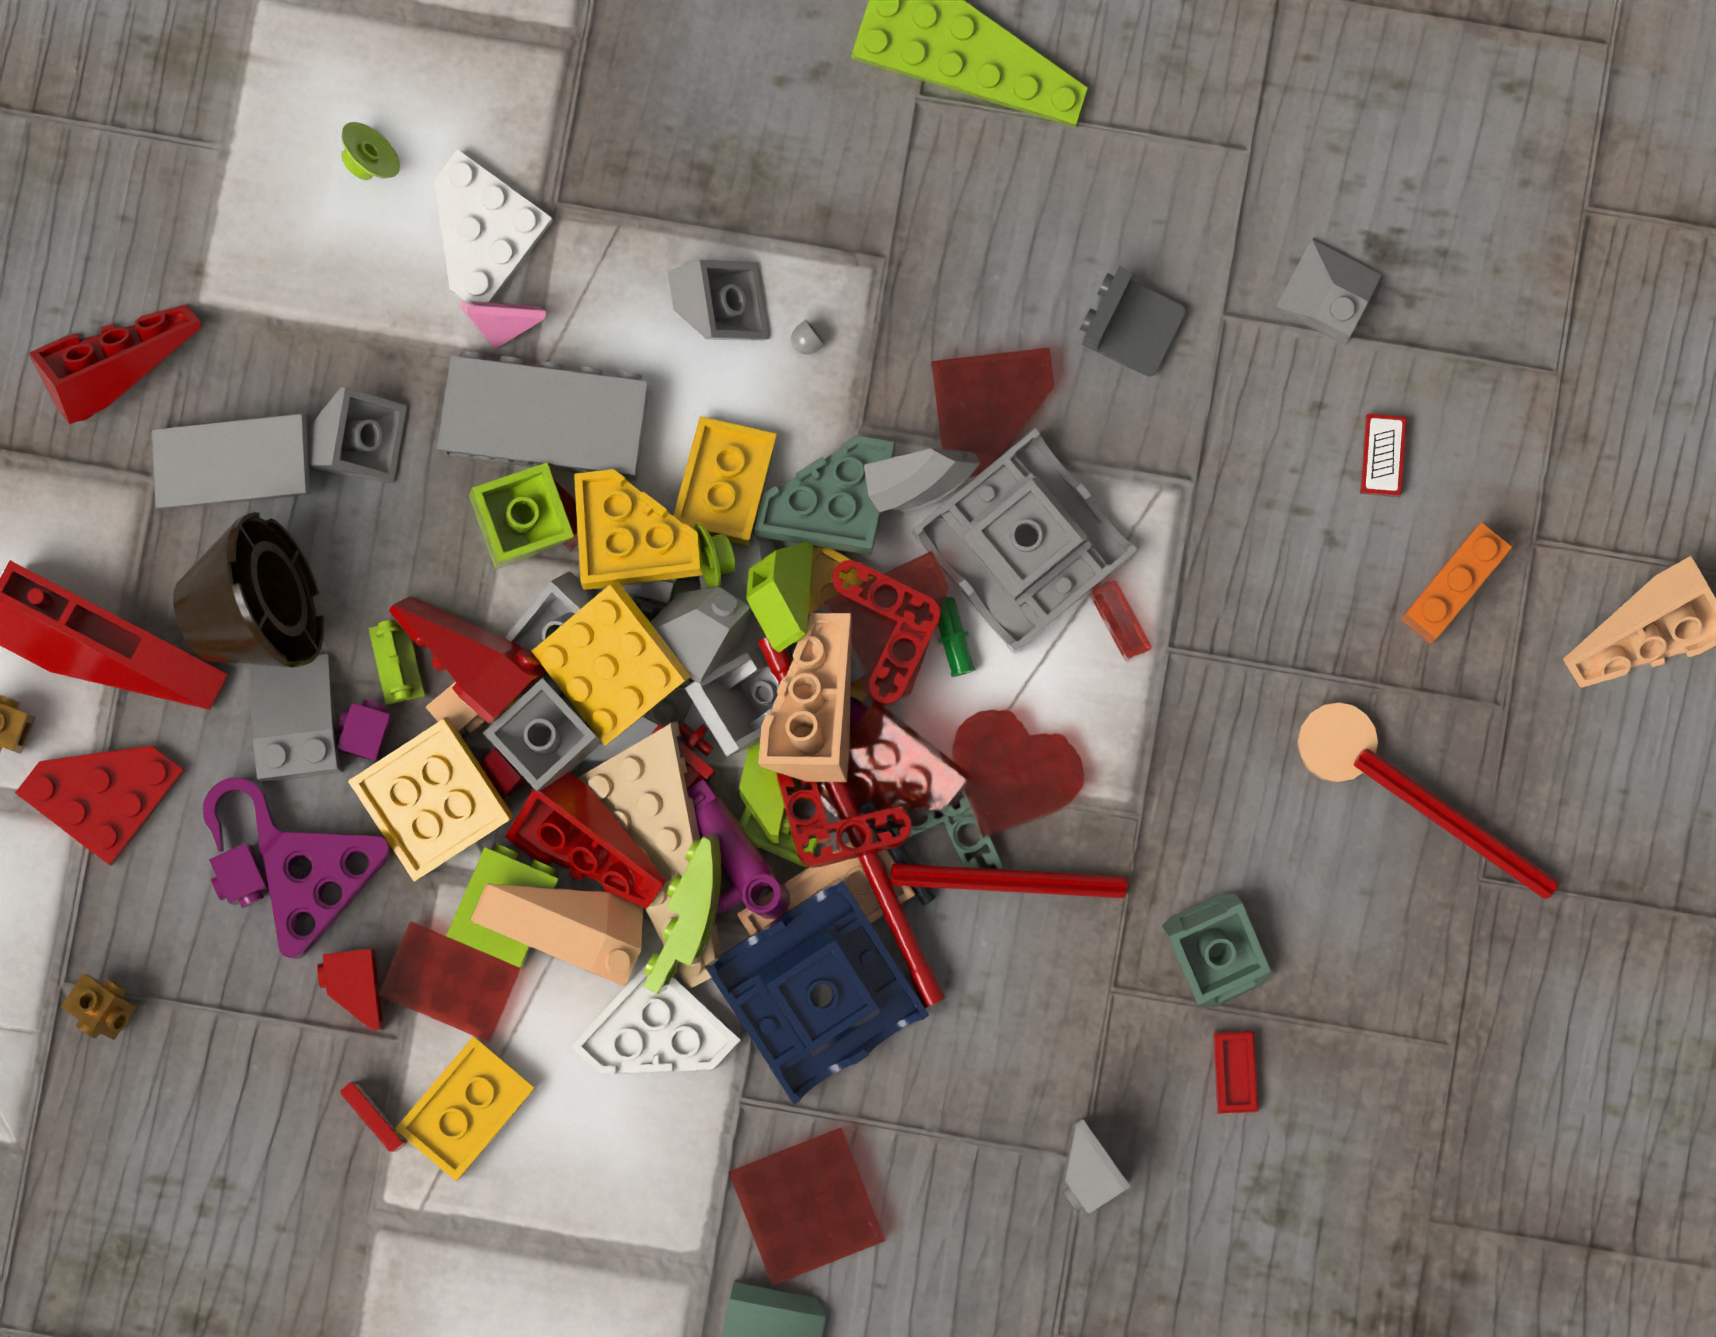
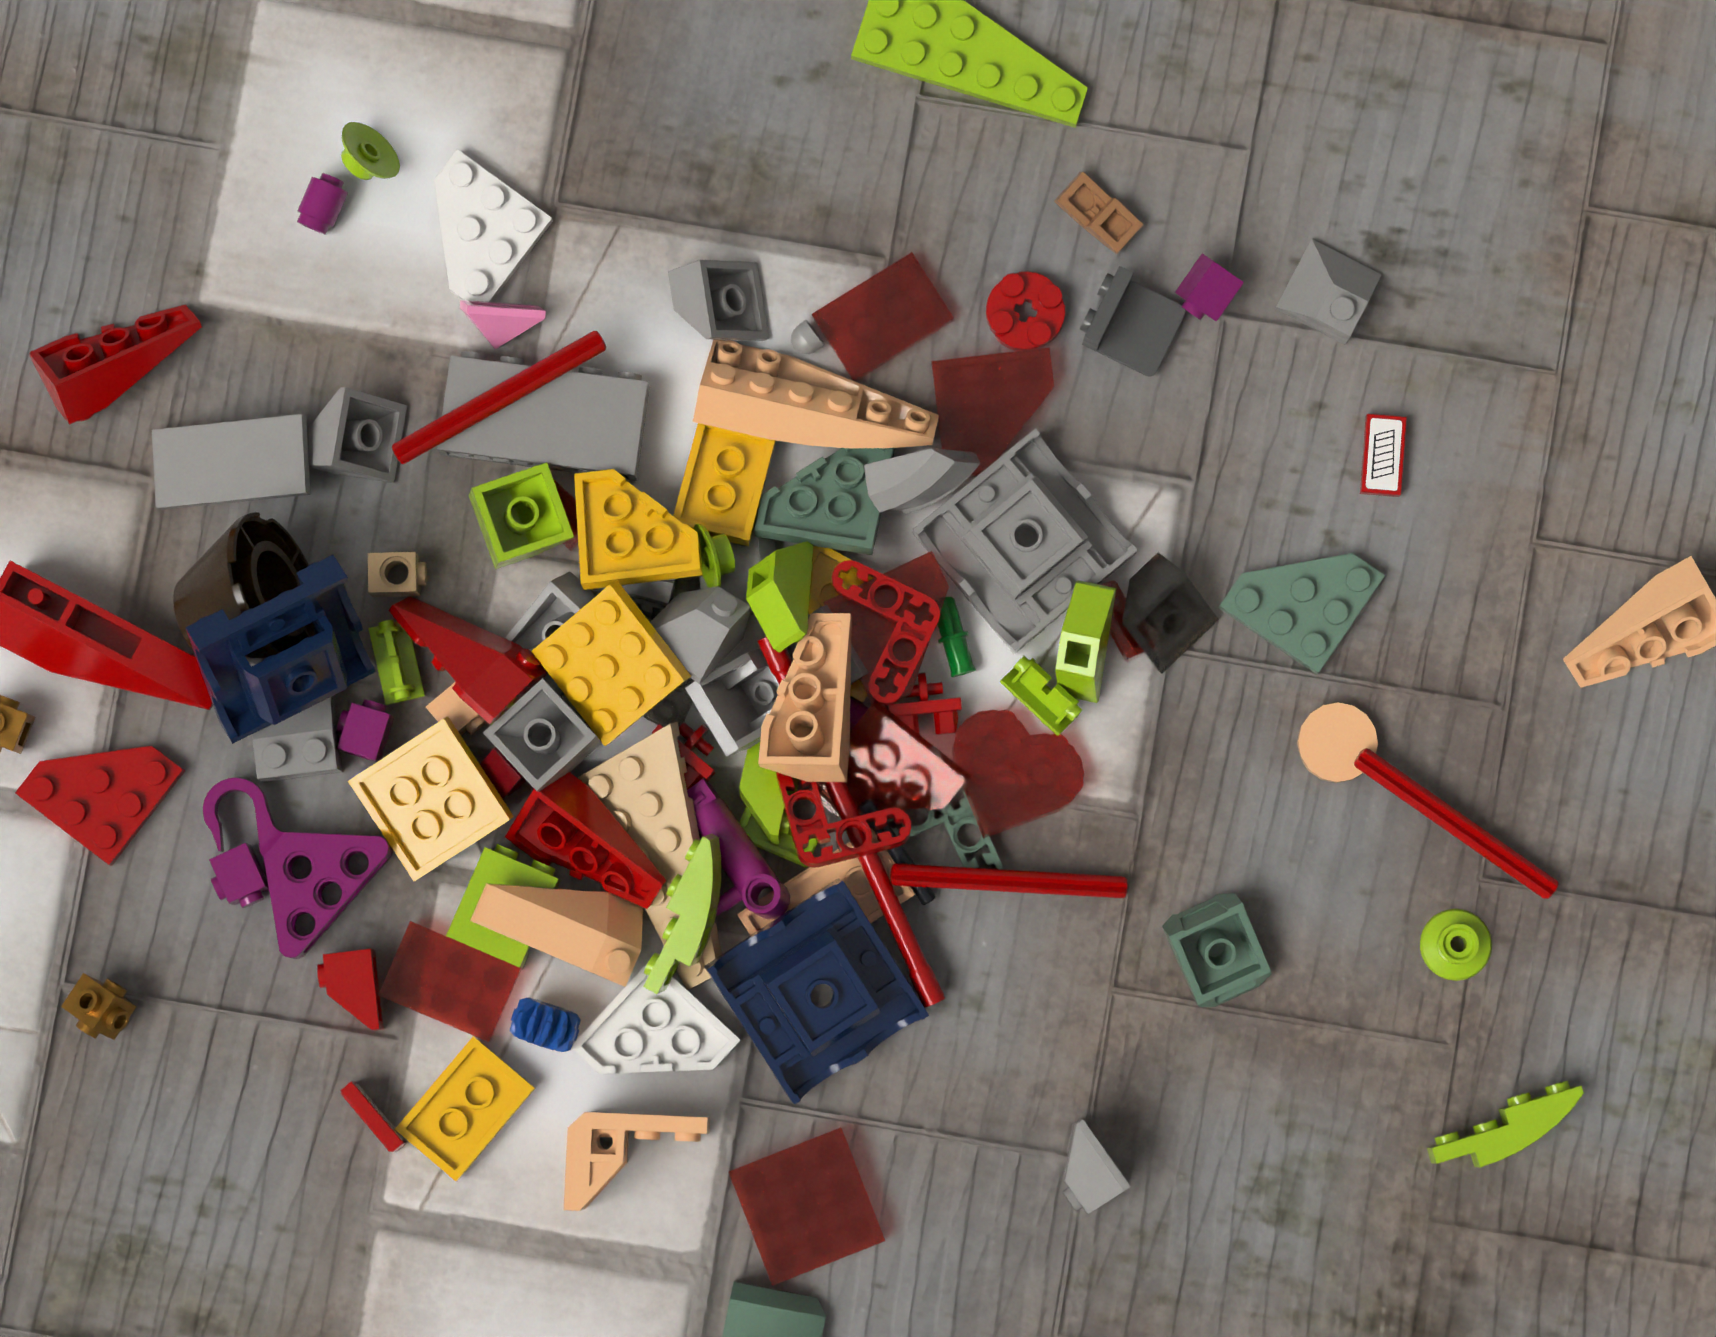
red tile [1213,1031,1259,1114] -> none
orange brick [1400,522,1512,644] -> none
none -> dark blue piece [185,555,376,744]
none -> magenta brick [297,173,348,235]
none -> tan brick [368,552,427,597]
none -> red axle [392,331,606,464]
none -> blue gear [510,997,581,1052]
none -> light nougat bracket [564,1112,710,1211]
none -> light nougat wedge [693,340,939,448]
none -> clear red plate [812,252,954,382]
none -> red hips [888,672,962,739]
none -> red plate [986,271,1065,352]
none -> lime hinge [1000,656,1082,736]
none -> medium nougat slope [1054,172,1143,254]
none -> lime slope [1055,580,1117,703]
none -> clear smoke slope [1122,552,1219,674]
none -> magenta brick [1175,253,1244,322]
none -> sand green plate [1218,553,1385,675]
none -> lime piece [1420,909,1492,981]
none -> lime slope [1427,1080,1584,1168]

